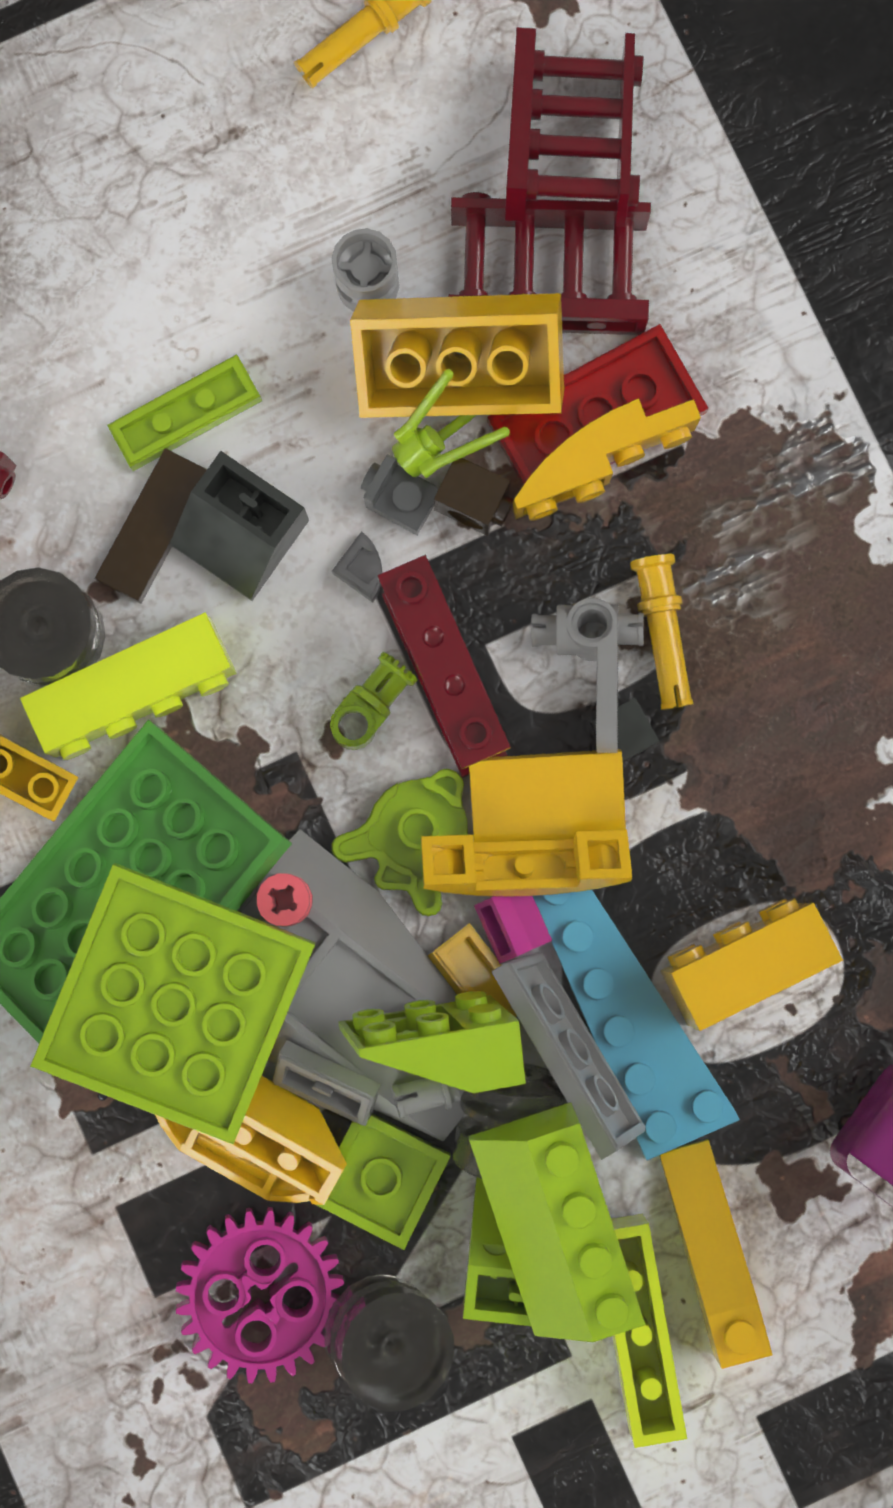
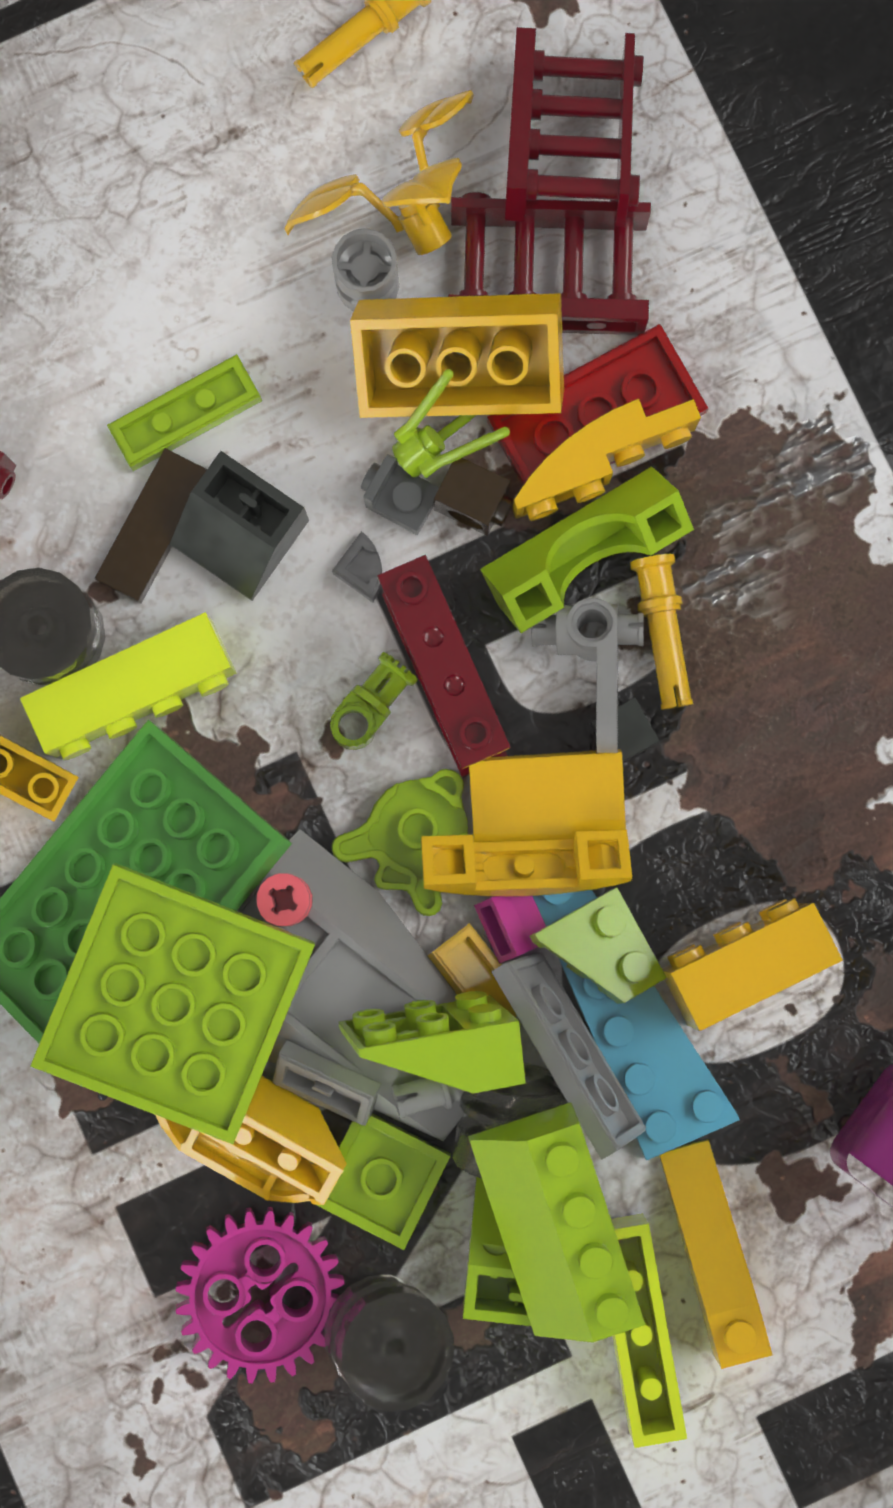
none -> yellow plant [284,90,474,255]
none -> lime arch [480,467,694,633]
none -> lime wing [529,888,667,1004]

